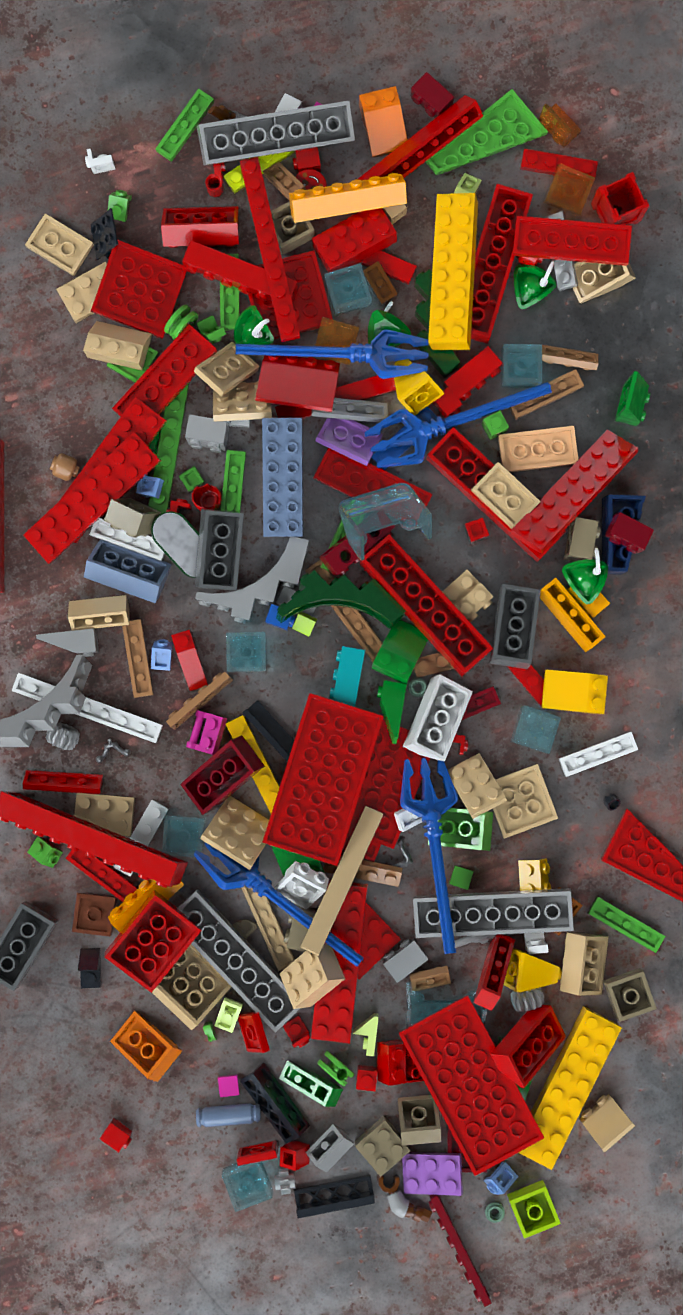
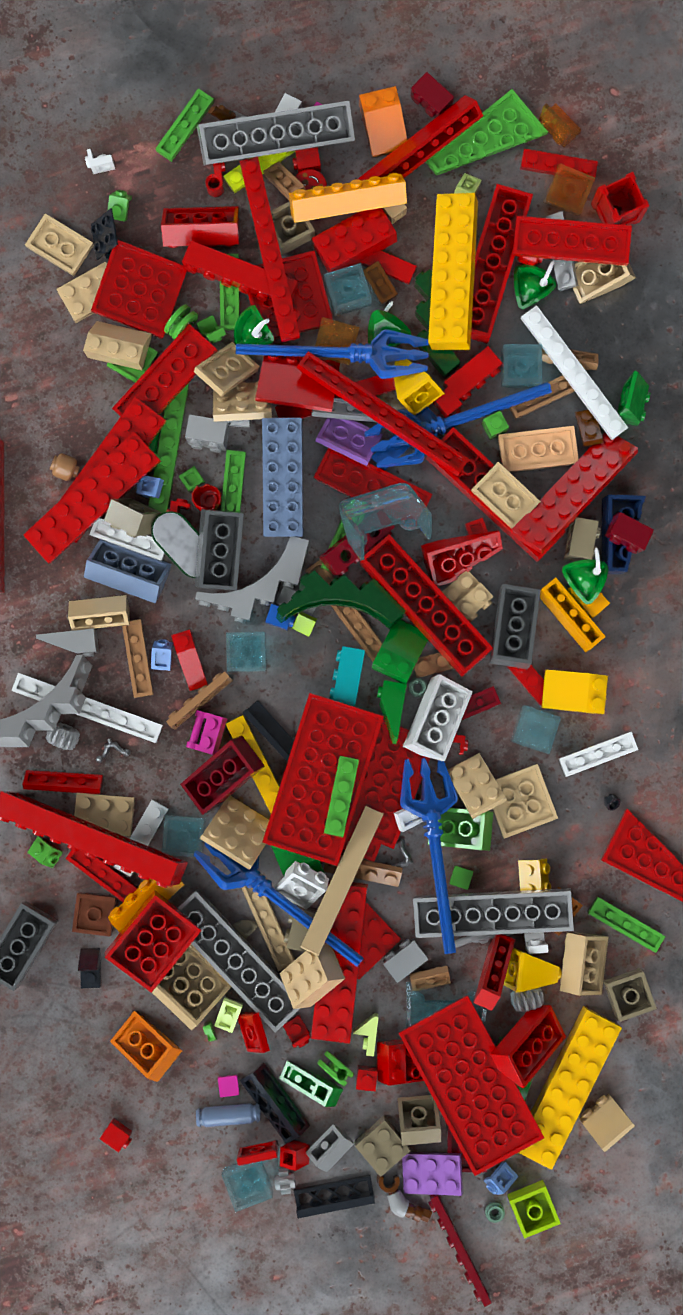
none -> red plate [297,351,469,476]
none -> bright green plate [324,756,359,837]
none -> red wedge [421,530,503,587]
none -> white plate [521,306,628,440]
none -> reddish brown plate [575,410,603,446]

